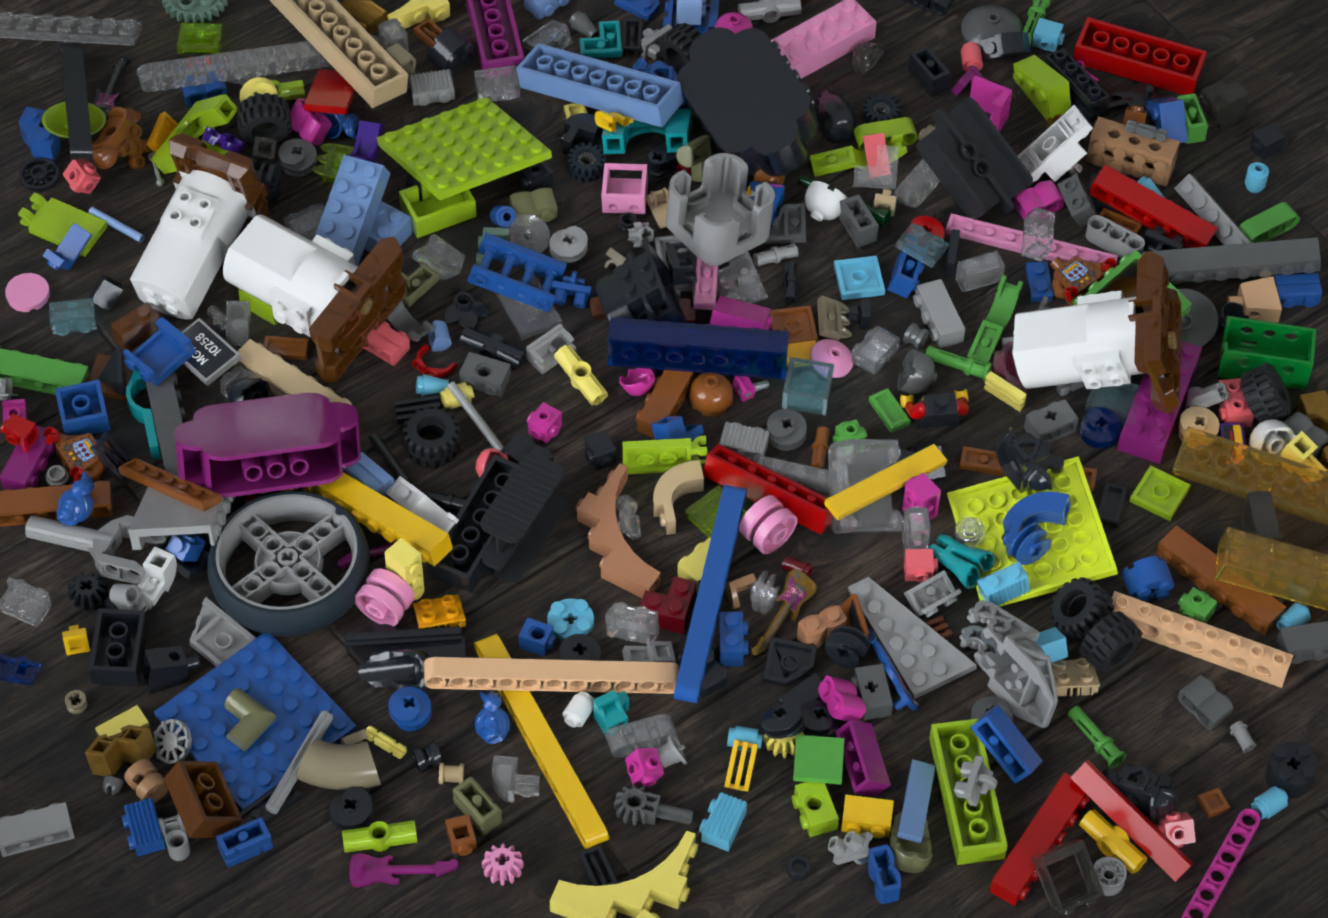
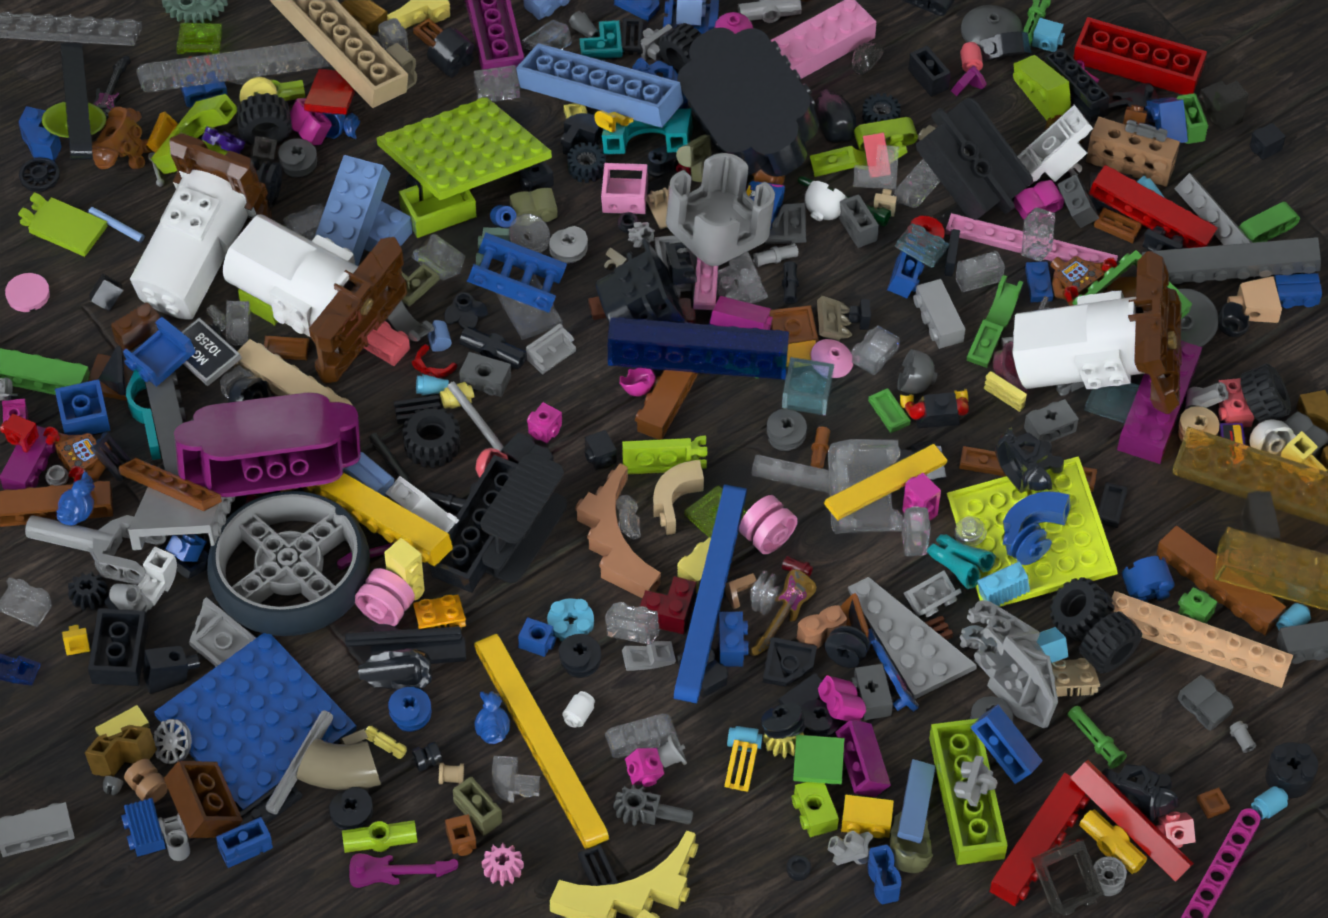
bracket [43,223,92,271] -> none
clear light blue brick [49,298,97,335] -> none
coral brick [63,160,101,194] -> none
dark tan bush [65,690,88,714] -> none
olive brick [224,688,277,752] -> none
clear neon green plate [313,143,354,183] -> none
dark purple arch [346,120,385,163] -> none
light grey brick [409,69,455,106] -> none
light nougat beam [424,657,680,694] -> none
blue hips [551,271,593,309] -> none
light yellow piece [554,345,608,406] -> none
teal brick [593,690,629,739] -> none
blue brick [651,416,704,442] -> none
dark orange cylinder [689,372,733,417] -> none
medium azure brick [699,792,747,851] -> none
red brick [703,444,833,534] -> none
light grey brick [719,422,769,464] -> none
dark pink piece [732,373,769,402] -> none
bright green brick [833,419,867,458] -> none
medium azure plate [834,256,885,300] -> none
dark grey wheel [903,323,929,350] -> none
coral brick [904,549,938,582] -> none
bright green pin [926,345,993,382] -> none
dark pink bracket [970,75,1012,132] -> none
clear blue piece [1079,407,1121,449] -> none
light grey beam [1086,215,1145,259] -> none
lime tile [1129,465,1191,521] -> none
green piece [1217,316,1316,390] -> none
medium azure brick [1245,162,1269,193] -> none

